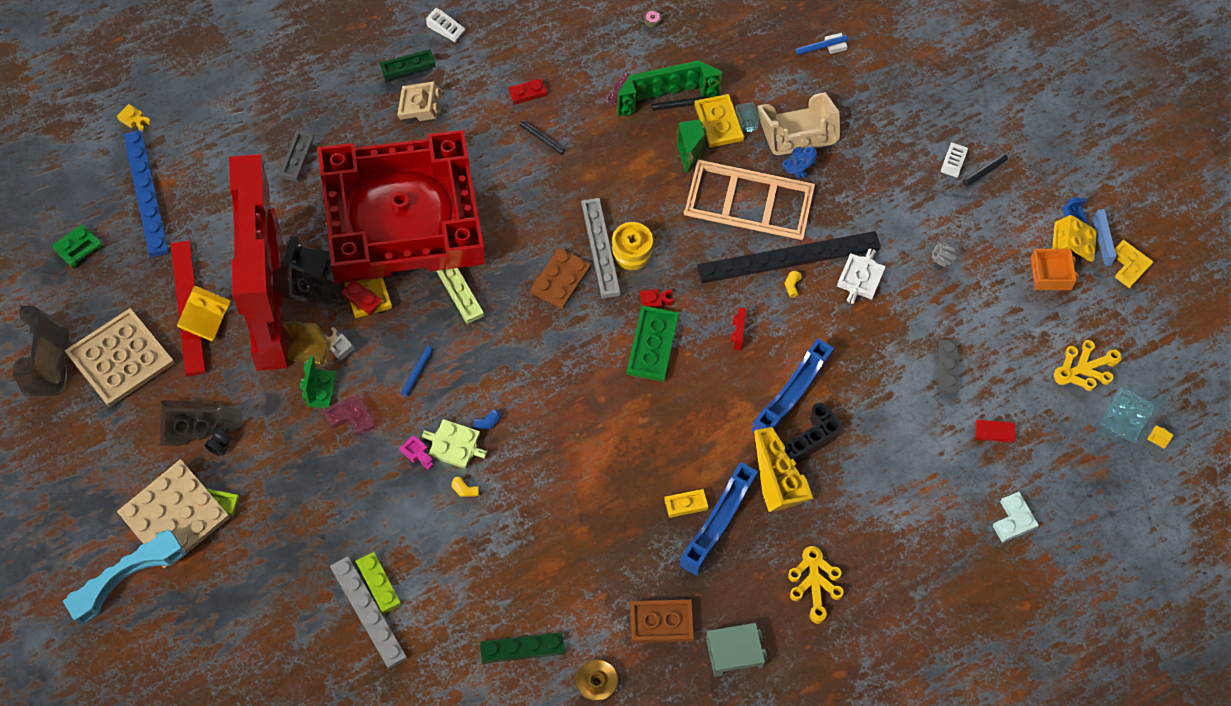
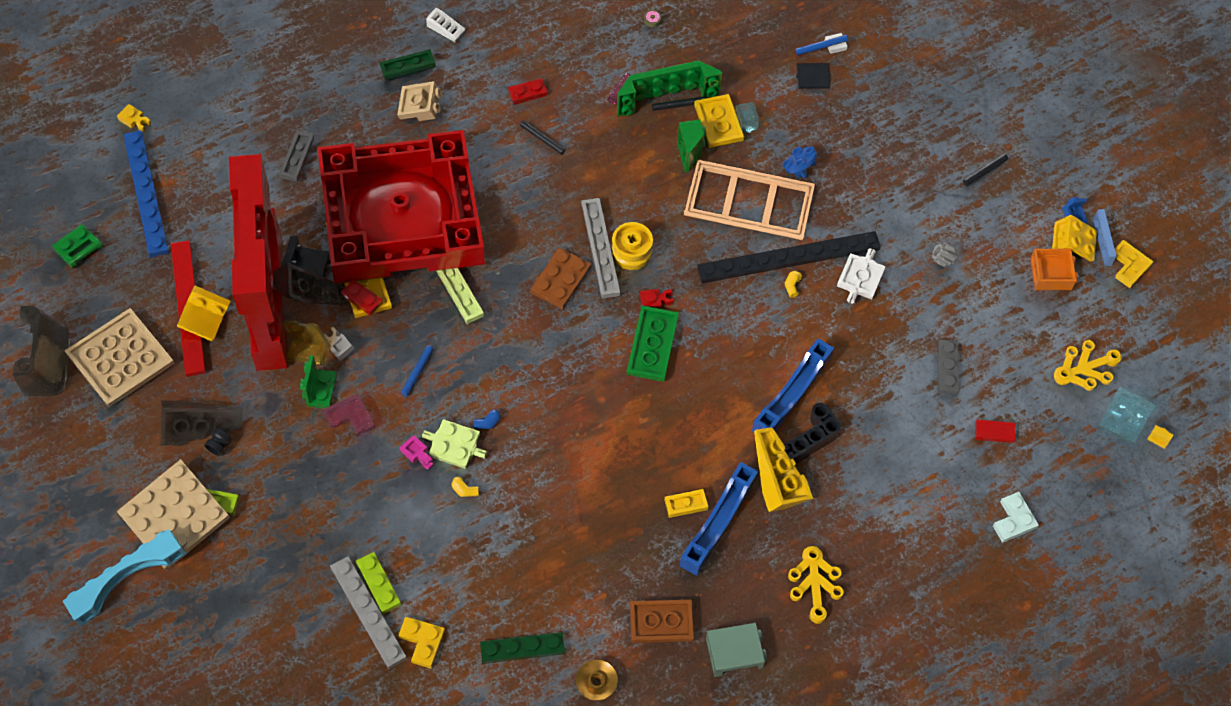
red plate [730,308,746,351] -> none
tan windscreen [757,92,840,155] -> none
white slope [941,142,968,178] -> none
none -> yellow plate [398,617,445,669]
none -> black piece [796,63,830,89]

